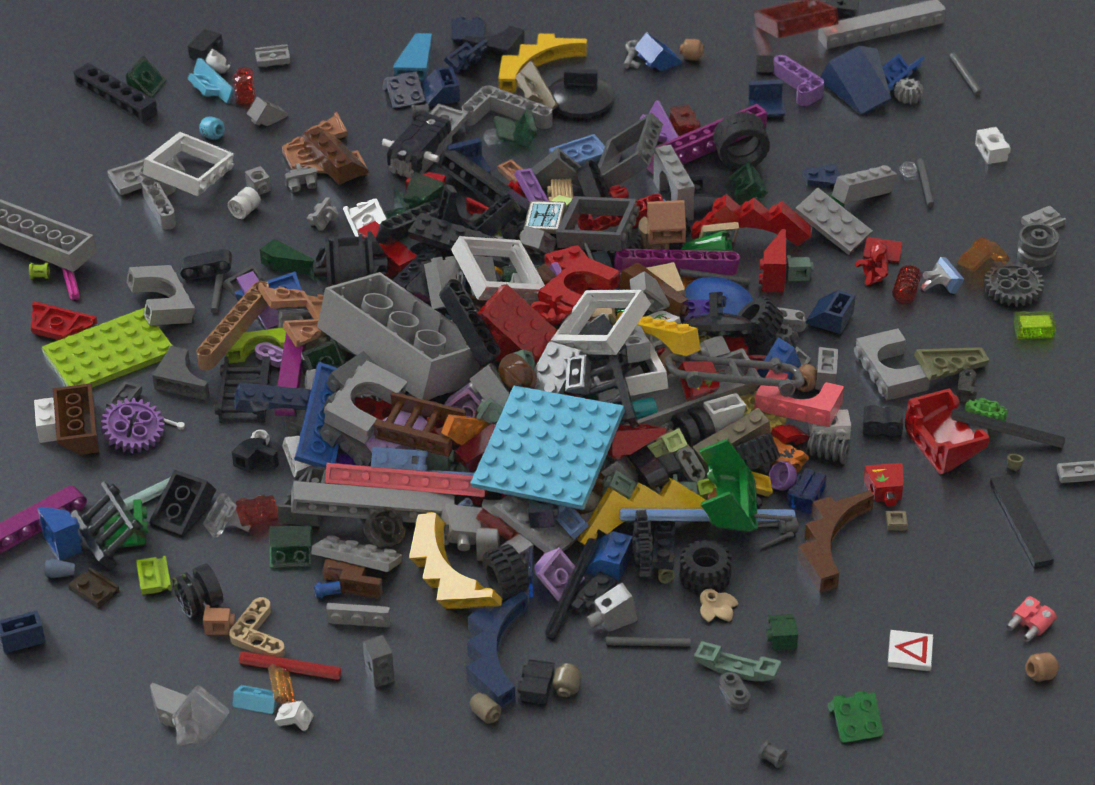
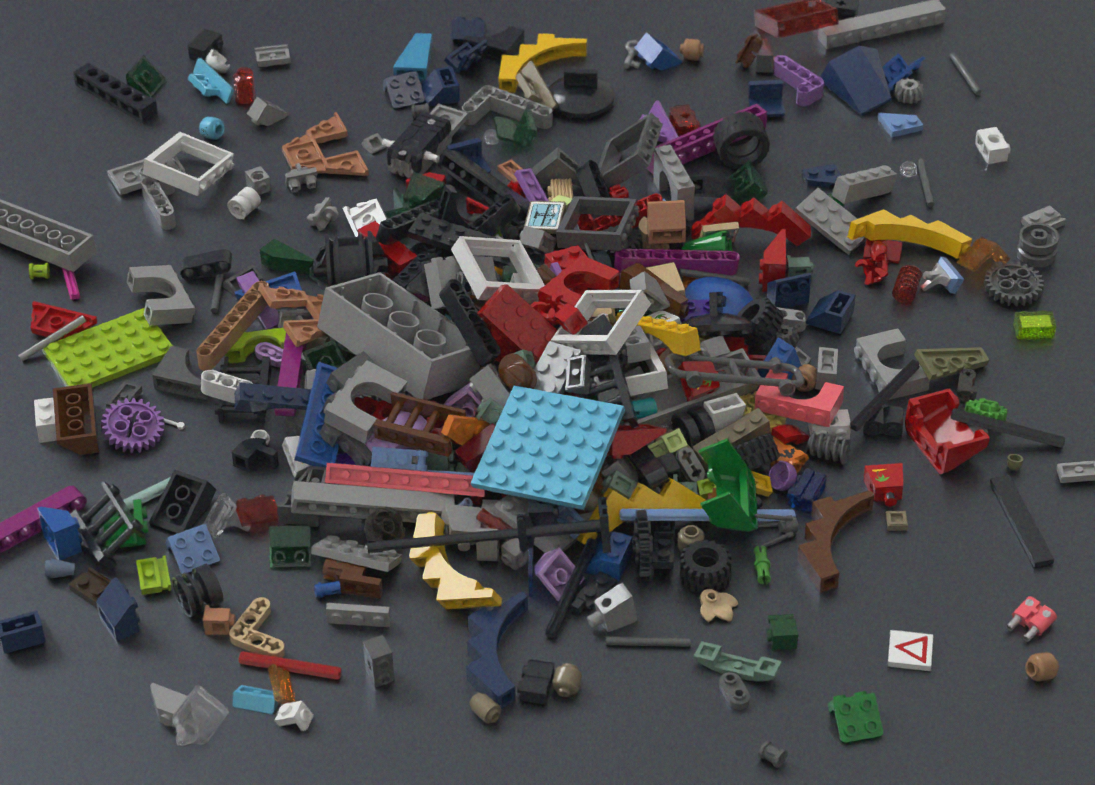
reddish brown slope [303,127,369,184] -> none
black tyre [483,544,529,601] -> none
medium blue tile [549,134,605,166] -> none
olive hinge [657,569,675,583] -> none
none -> light grey bar [18,315,86,362]
none -> dark blue slope [96,577,140,641]
none -> medium blue bracket [165,524,220,574]
none -> white beam [201,370,253,404]
none -> light grey slope [361,133,386,154]
none -> black piece [367,497,611,554]
none -> red brick [553,303,588,335]
none -> dark tan head [678,525,704,552]
none -> reddish brown hinge [735,33,763,68]
none -> bright green pin [754,545,771,584]
none -> dark blue slope [767,273,811,308]
none -> yellow arch [847,209,972,259]
none -> black axle [850,359,920,432]
none -> medium blue wing [878,113,923,137]

